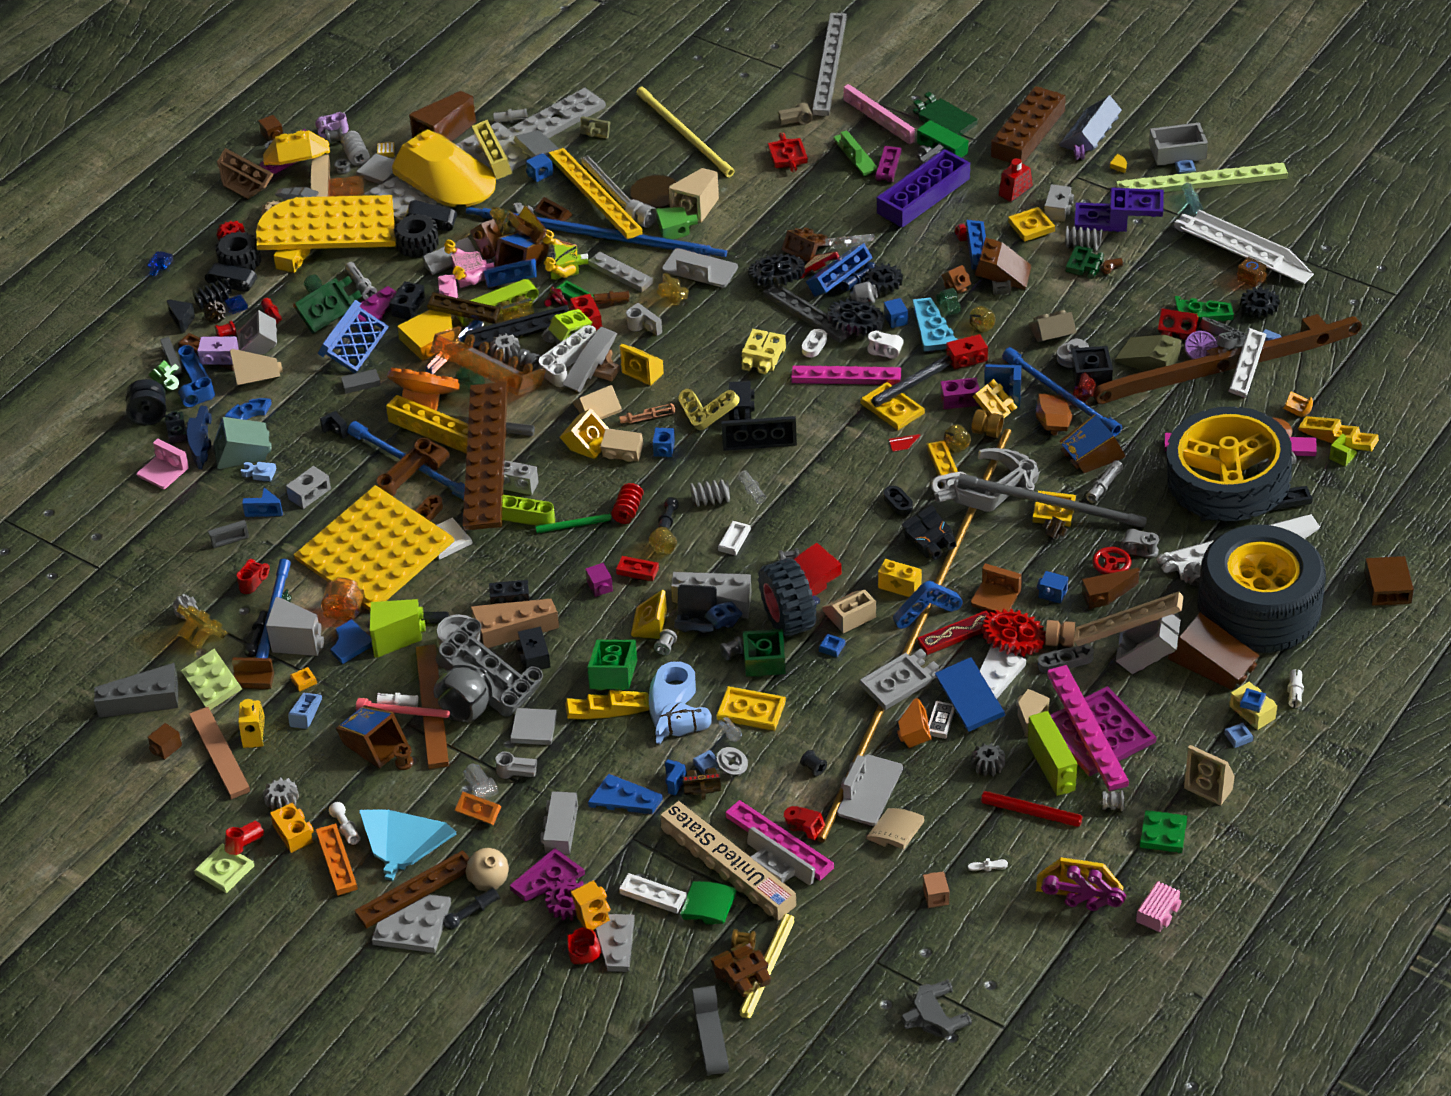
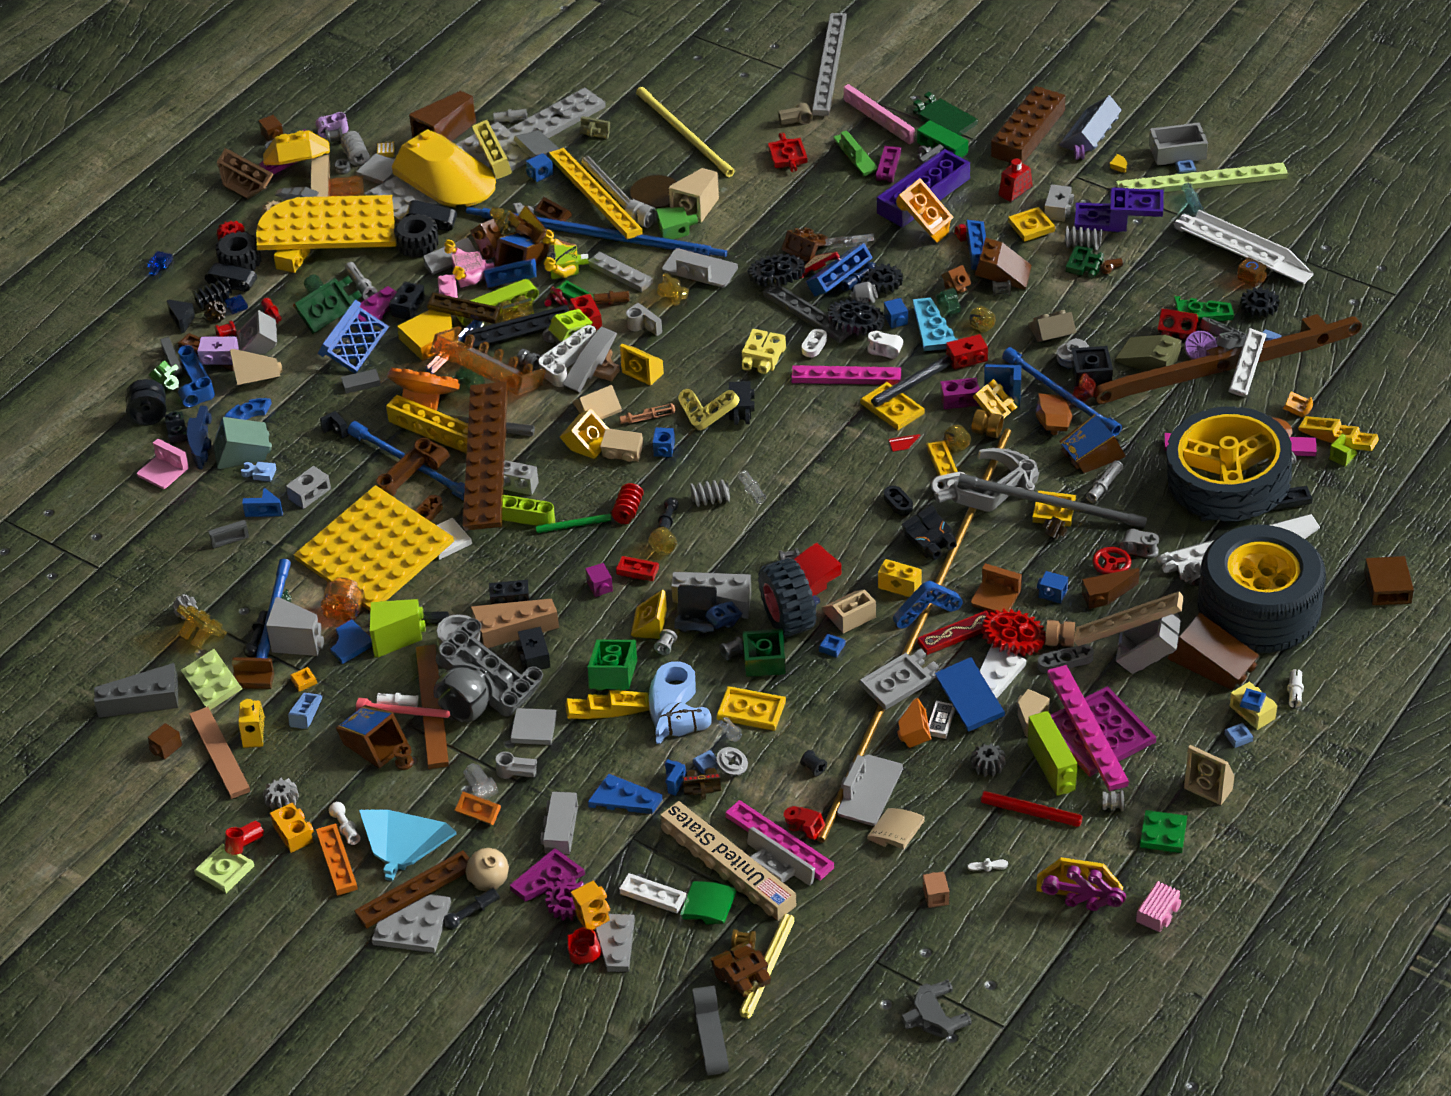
red piece [237,559,270,594] -> none
light grey gear [490,333,520,362] -> none
white tile [718,521,751,556] -> none
black slope [721,416,797,451] -> none
none -> light orange slope [896,178,954,243]

